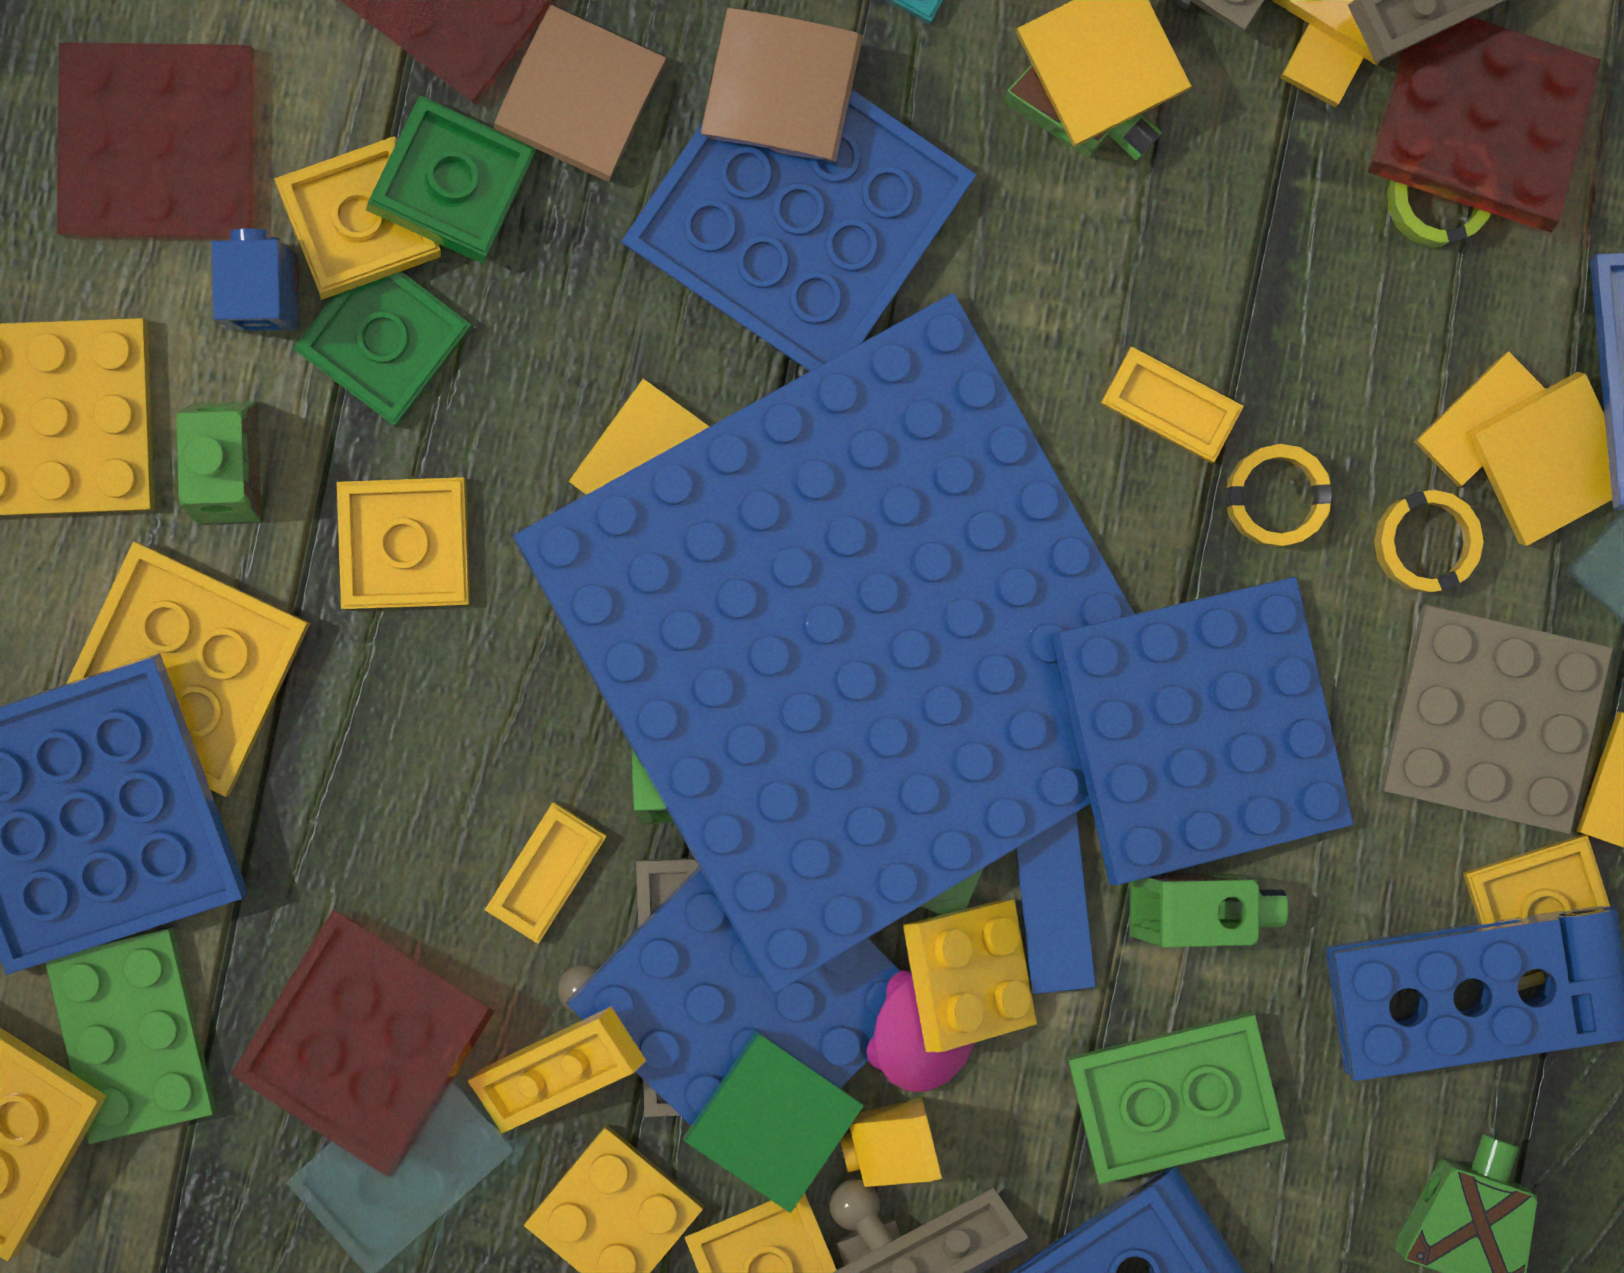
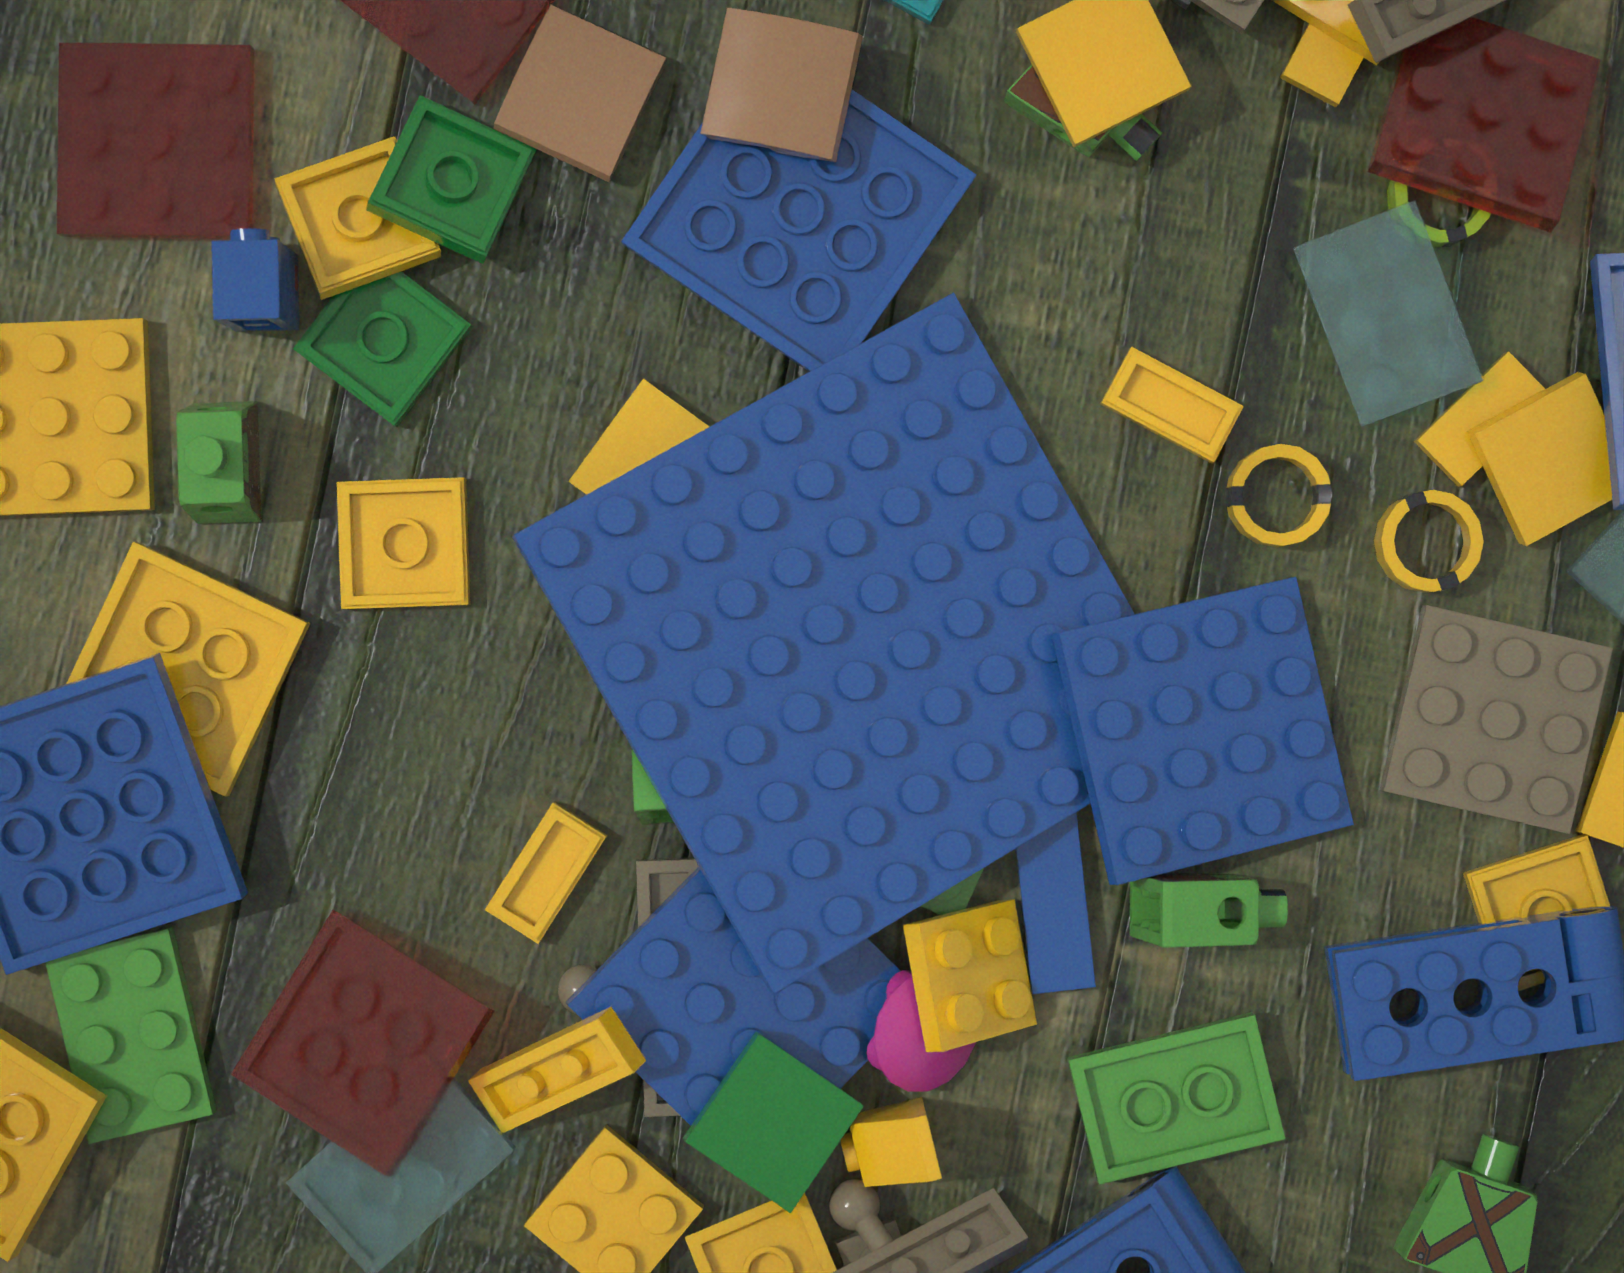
none -> clear light blue plate [1293,199,1484,427]

